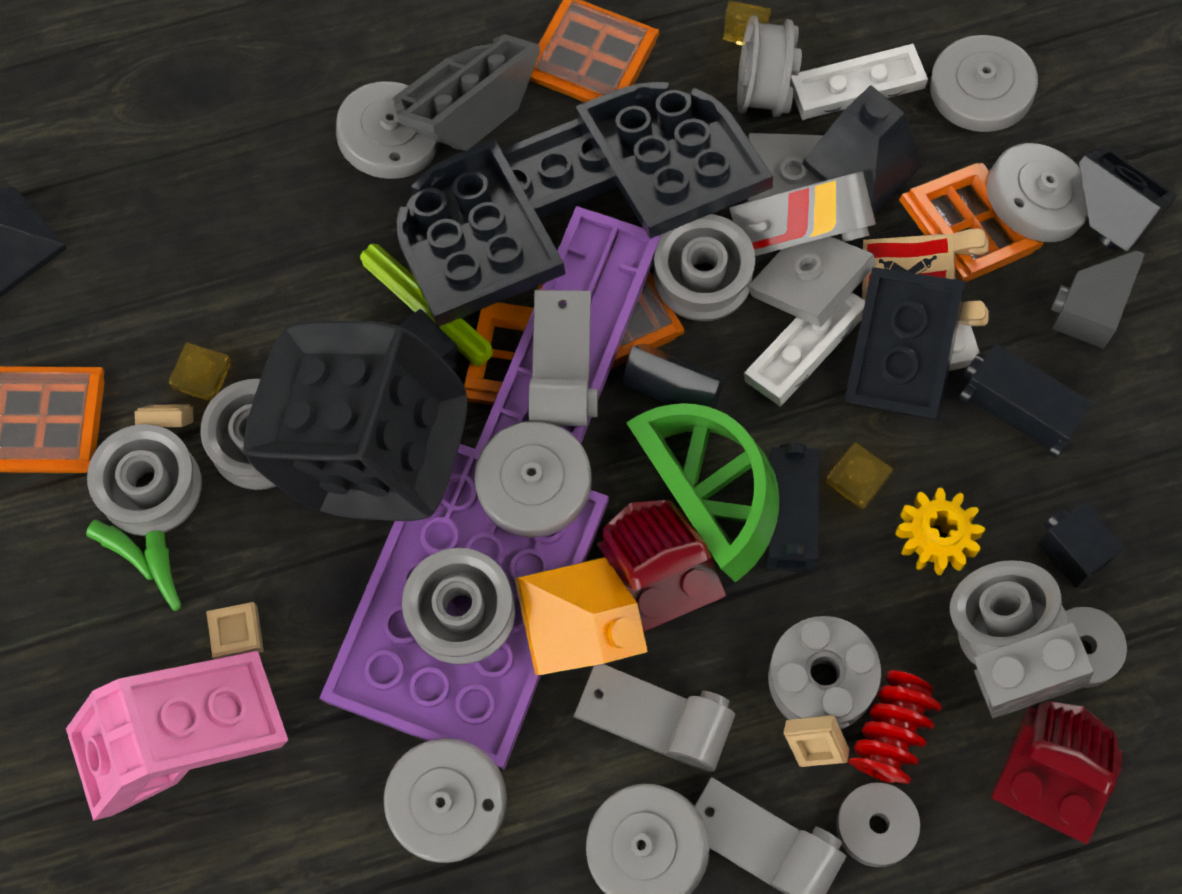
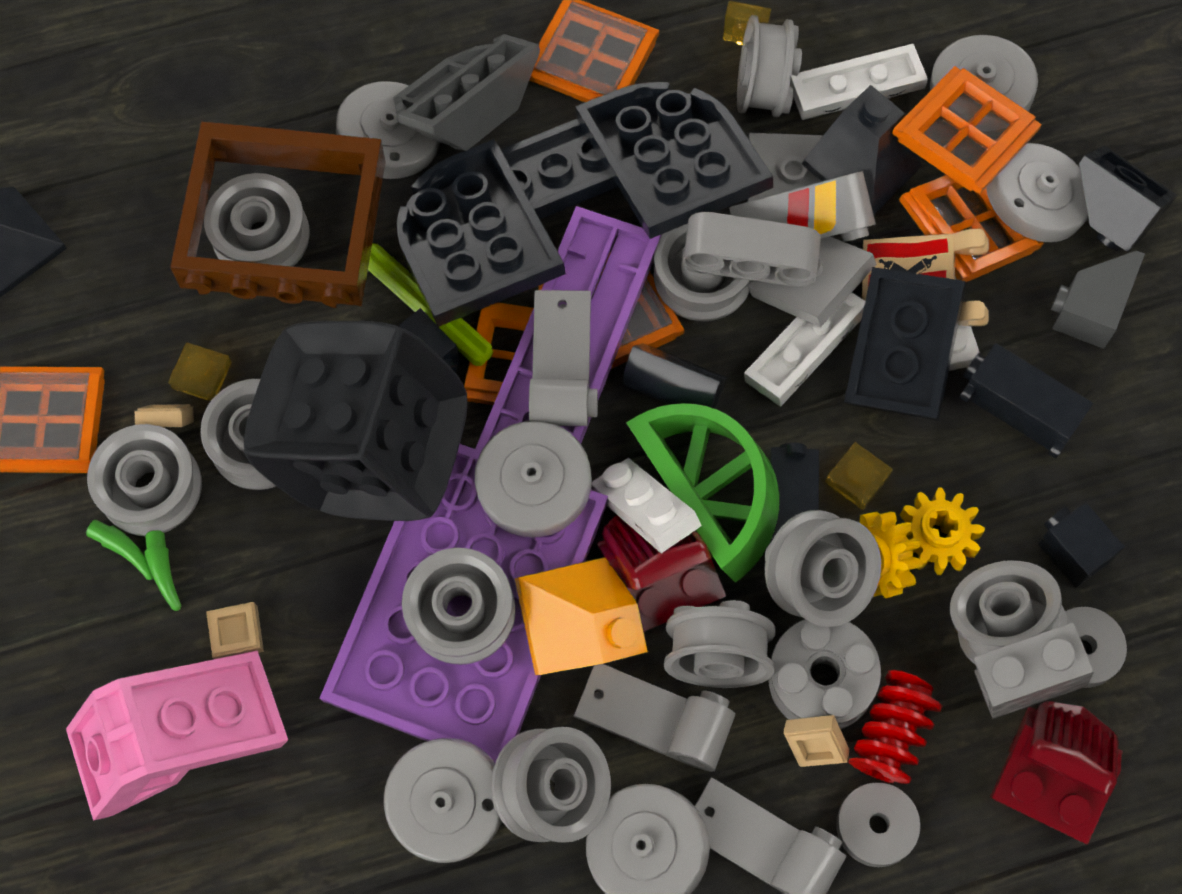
none -> reddish brown window [170,121,386,308]
none -> light grey wheel [204,173,310,267]
none -> light grey wheel [492,727,611,842]
none -> white plate [591,458,702,553]
none -> light grey wheel [664,600,775,688]
none -> light grey beam [683,212,821,287]
none -> light grey wheel [765,510,881,627]
none -> yellow gear [859,512,923,598]
none -> orange piece [892,66,1042,194]

